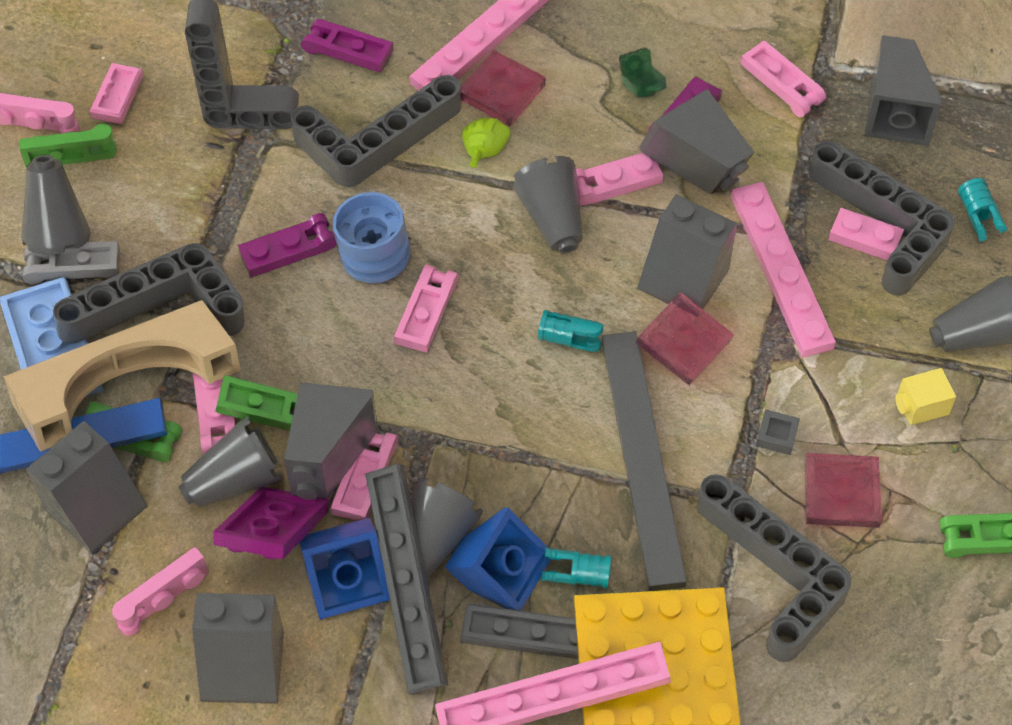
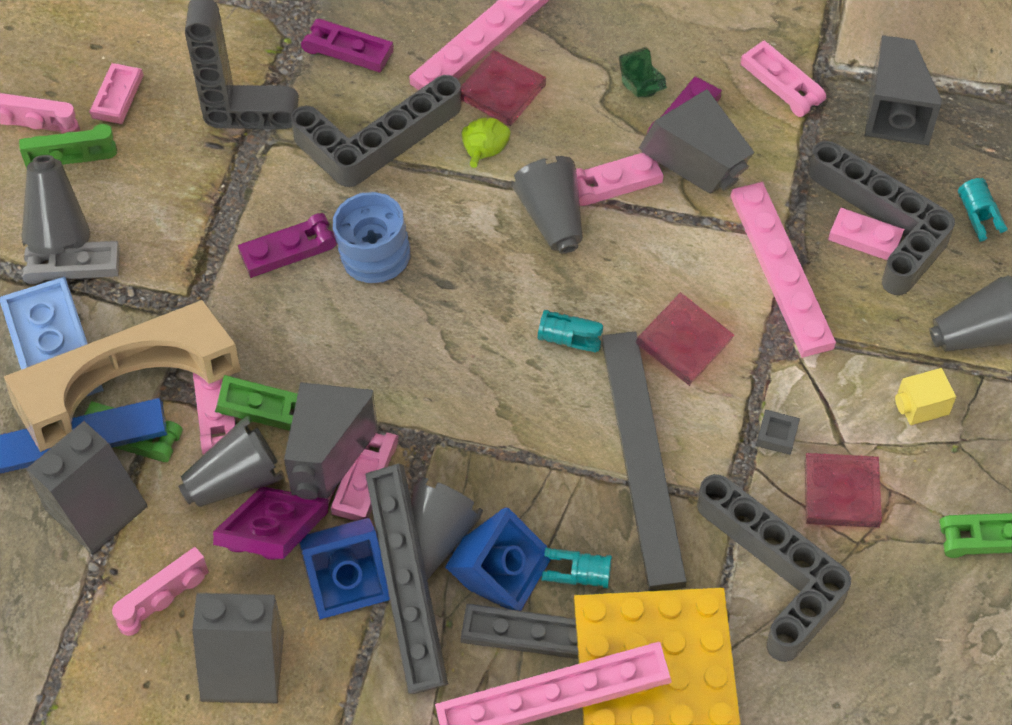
dark grey beam [53,243,244,343] -> none
bright pink plate [394,264,459,353] -> none
dark grey slope [638,194,737,318] -> none

